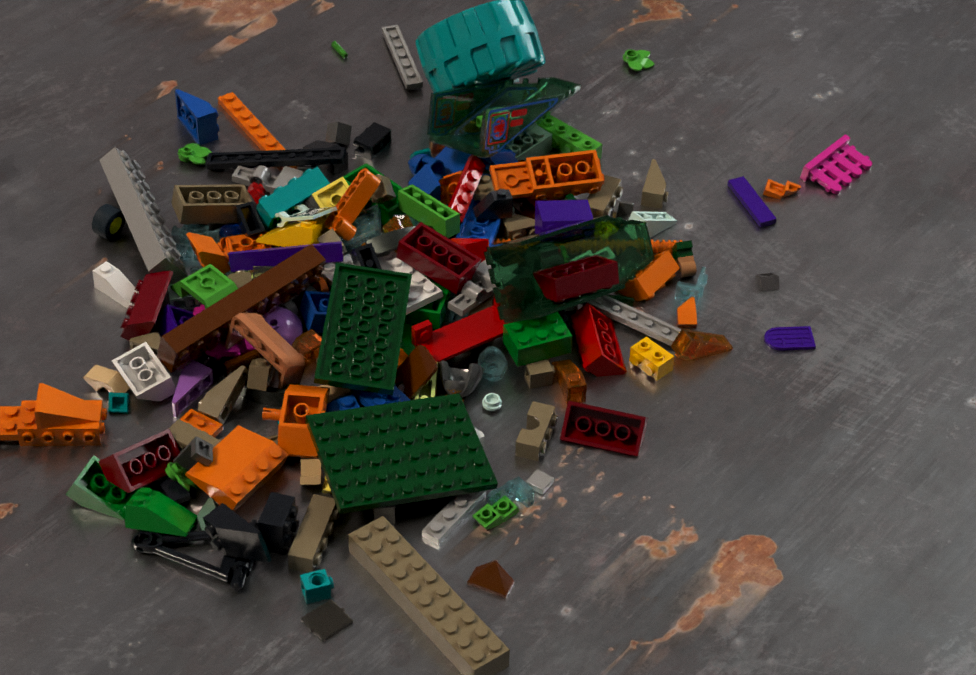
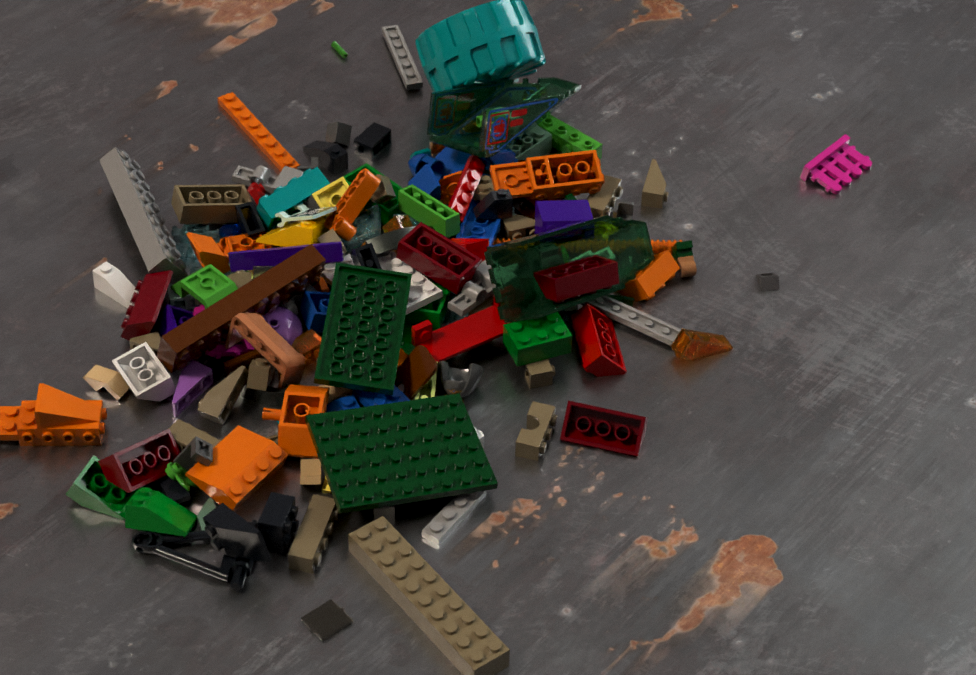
black wheel [92,204,125,240] -> none
teal slope [108,392,131,413] -> none
blue slope [175,89,219,145] -> none
bright green plate [178,143,212,165] -> none
orange plate [180,409,223,437] -> none
black plate [205,147,347,170] -> none
teal brick [300,569,334,604] -> none
reddish brown slope [467,560,515,598] -> none
bright green slope [472,495,519,530] -> none
clear light blue piece [477,346,508,382] -> none
light aqua plate [482,393,502,411] -> none
clear light blue bracket [487,476,535,508] -> none
light grey tile [526,469,554,495] -> none
clear orange slope [551,359,587,404] -> none
bright green plate [623,49,655,71] -> none
light aqua slope [624,211,678,241] -> none
yellow brick [629,336,674,381] -> none
clear light blue bracket [675,267,708,304] -> none
orange slope [677,297,697,328] -> none
dark purple tile [727,176,777,228] -> none
orange slope [763,179,801,199] -> none
dark purple window [764,326,816,351] -> none

